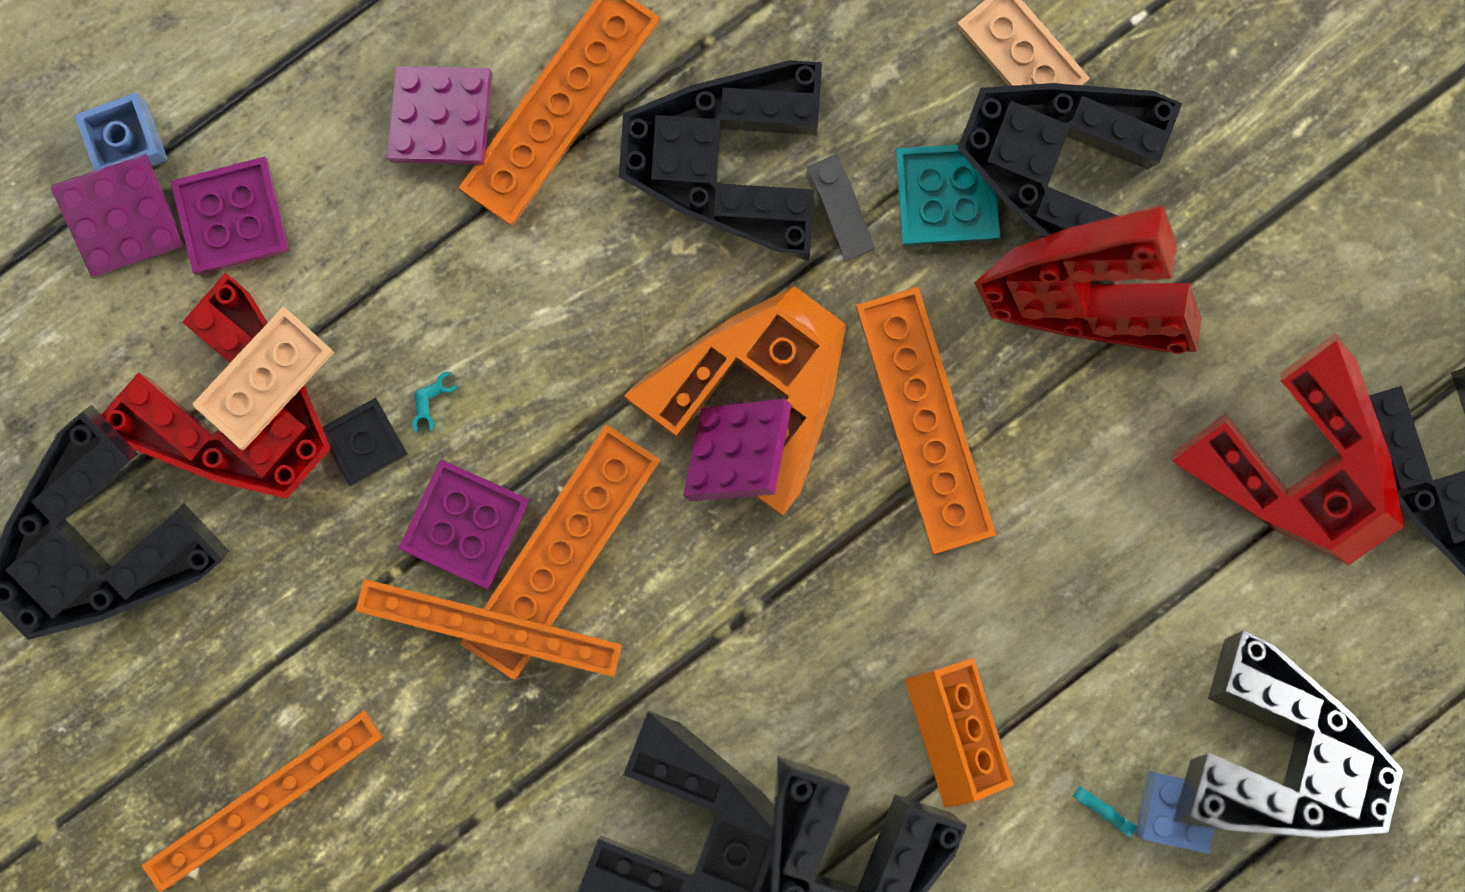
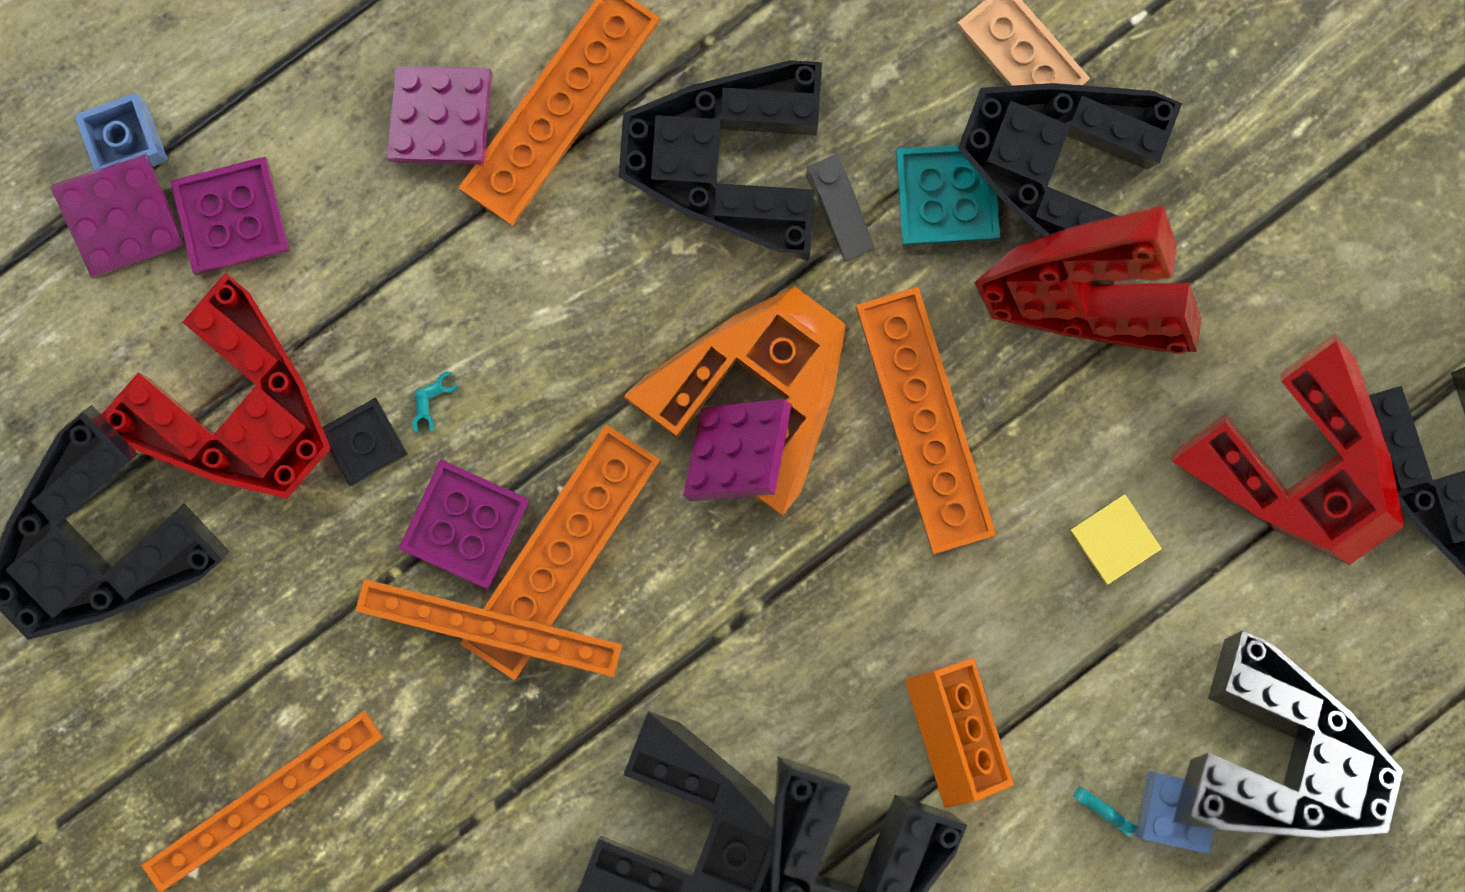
light nougat plate [192,306,334,450] -> none
none -> light yellow tile [1069,494,1162,585]

